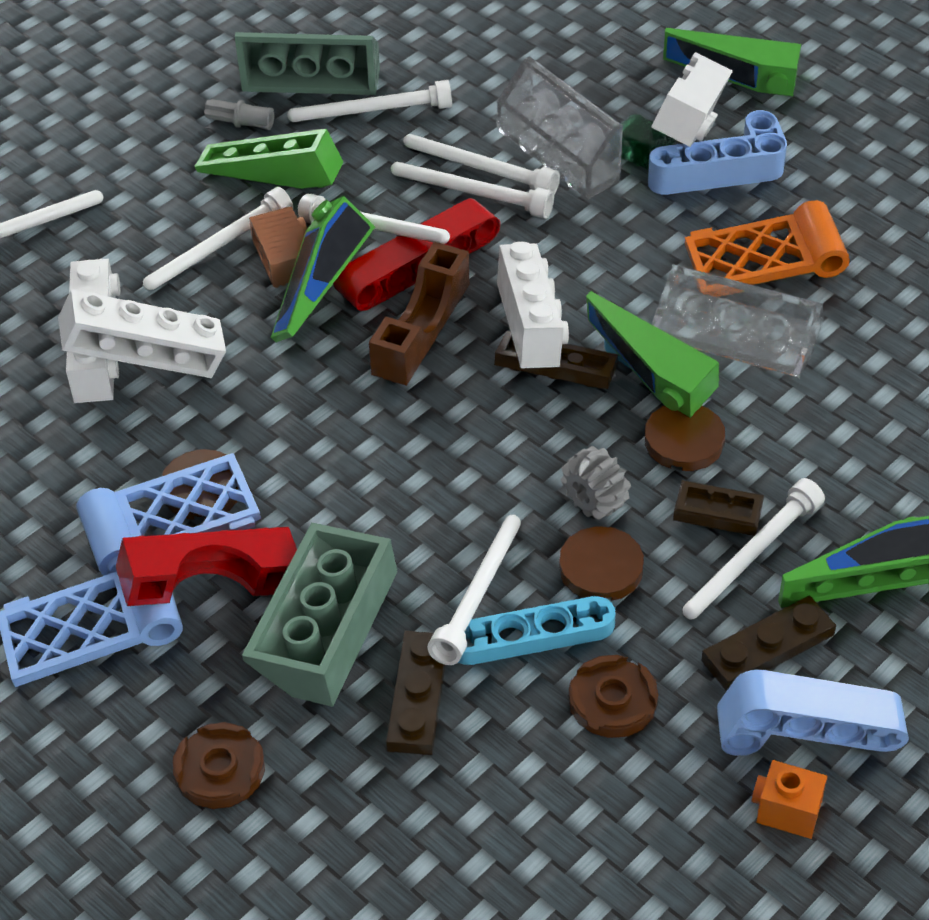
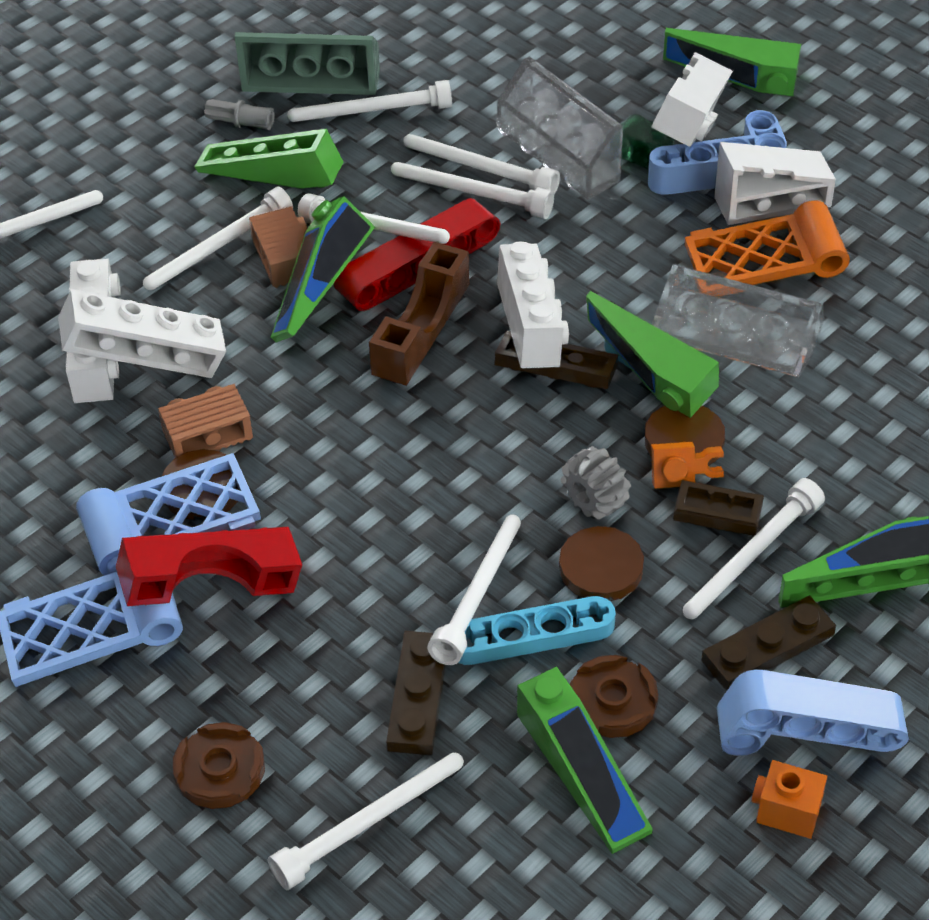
sand green slope [242,522,397,707] -> none
none -> nougat brick [158,383,253,458]
none -> white piece [268,753,464,890]
none -> slope [517,667,653,854]
none -> orange plate [651,442,724,489]
none -> white wedge [714,142,836,225]

